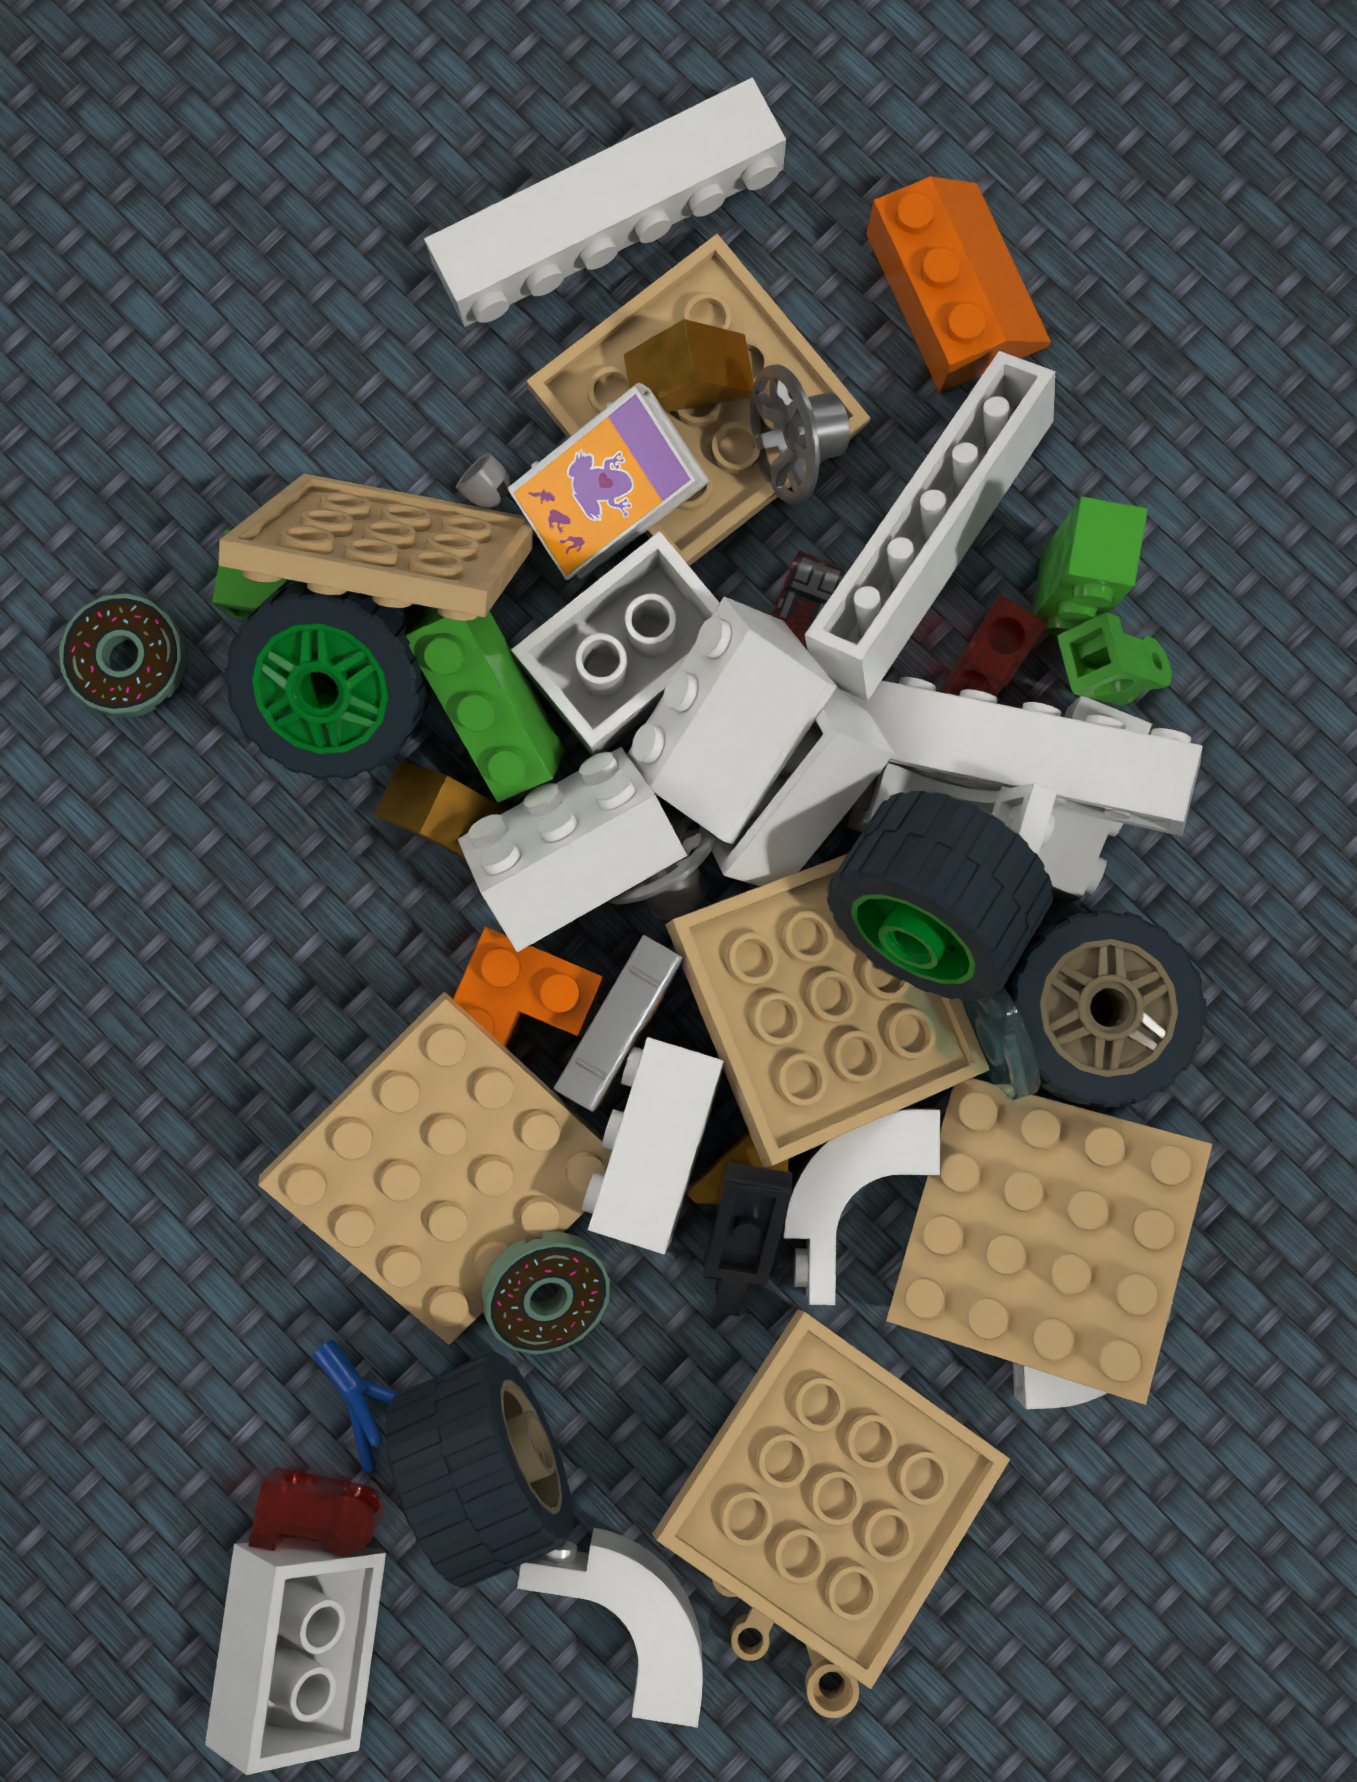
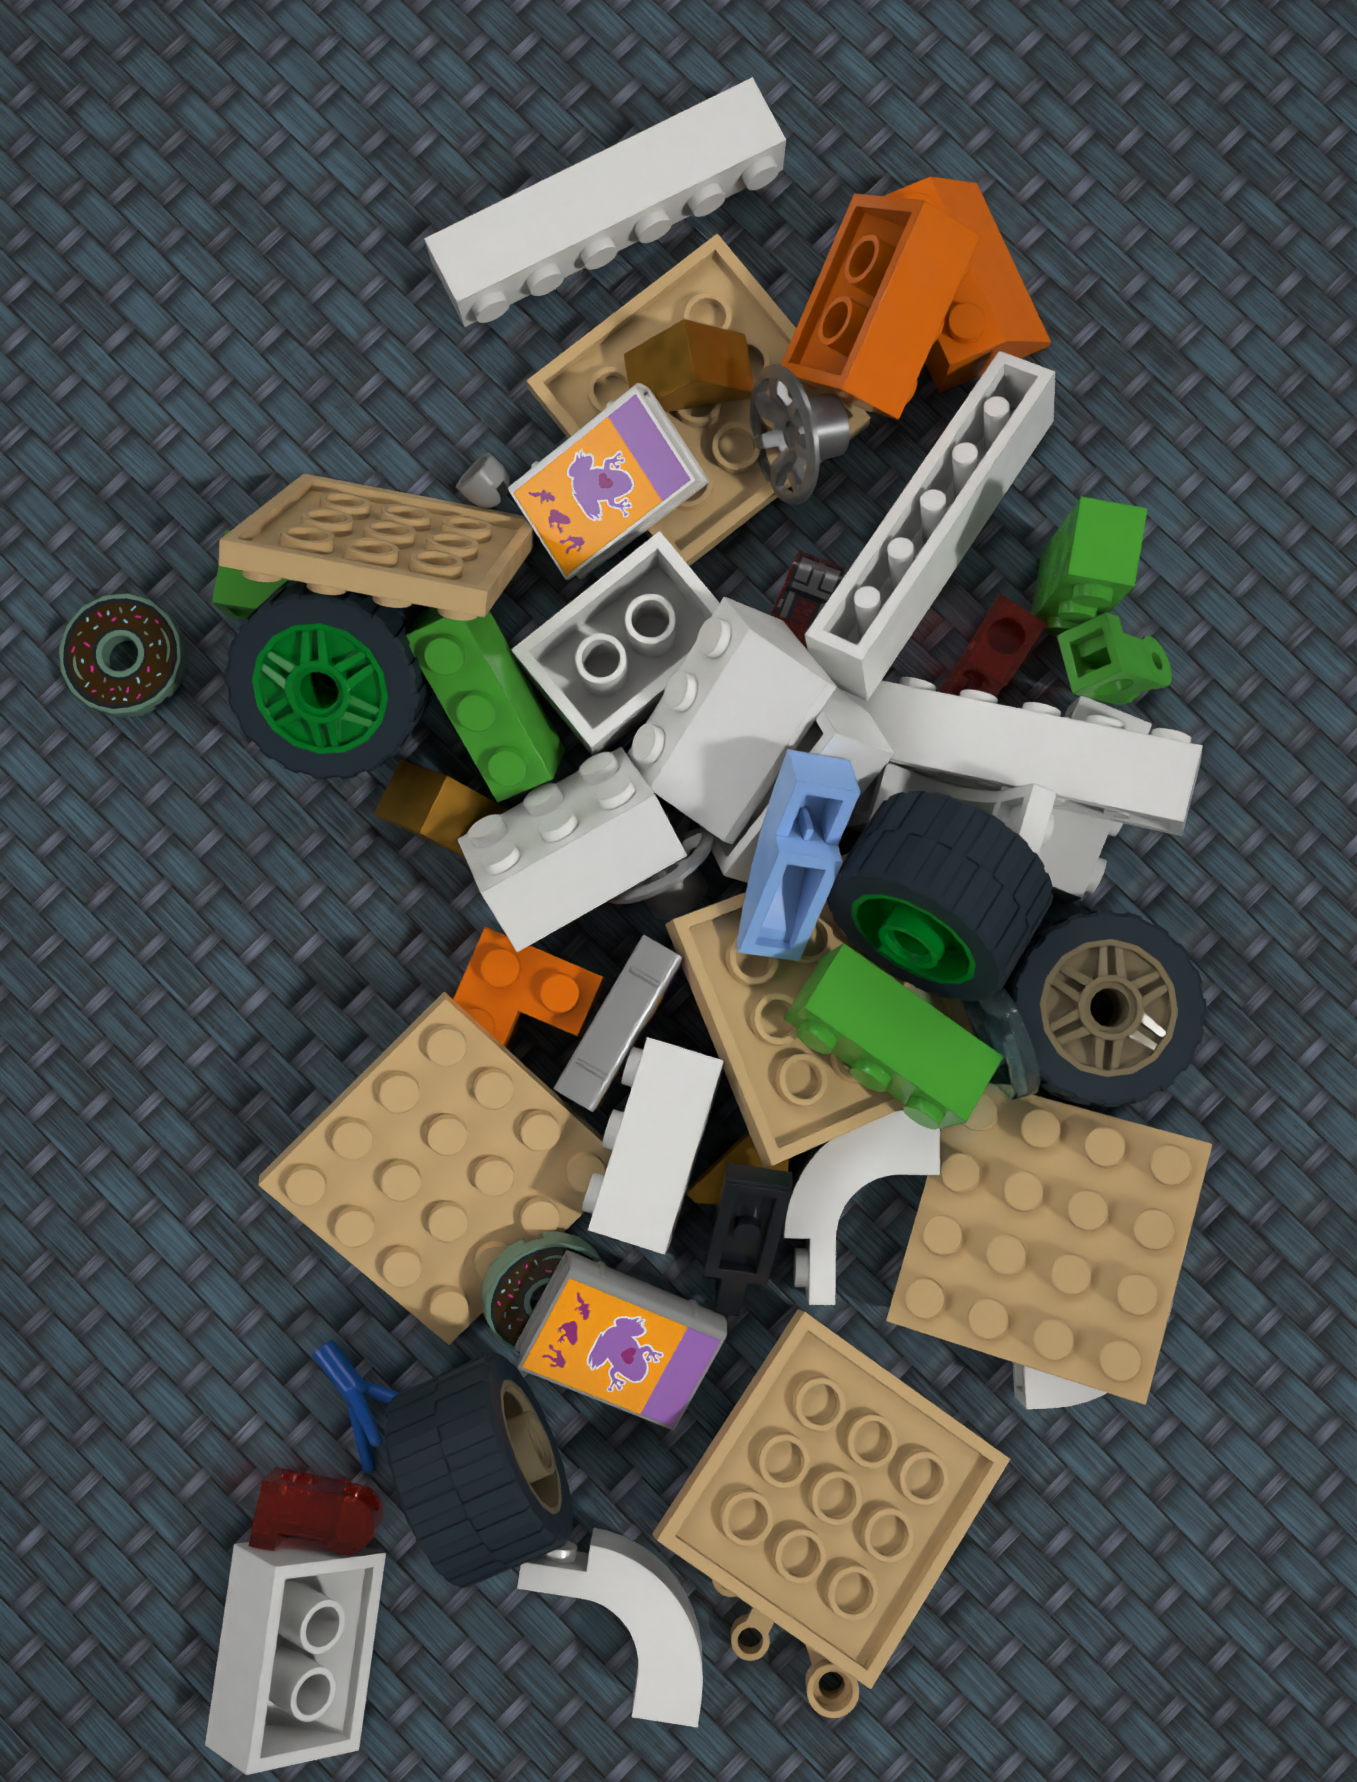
none -> piece [515,1250,727,1431]
none -> light blue slope [736,749,861,961]
none -> orange slope [781,193,981,420]
none -> bright green brick [783,943,1003,1130]

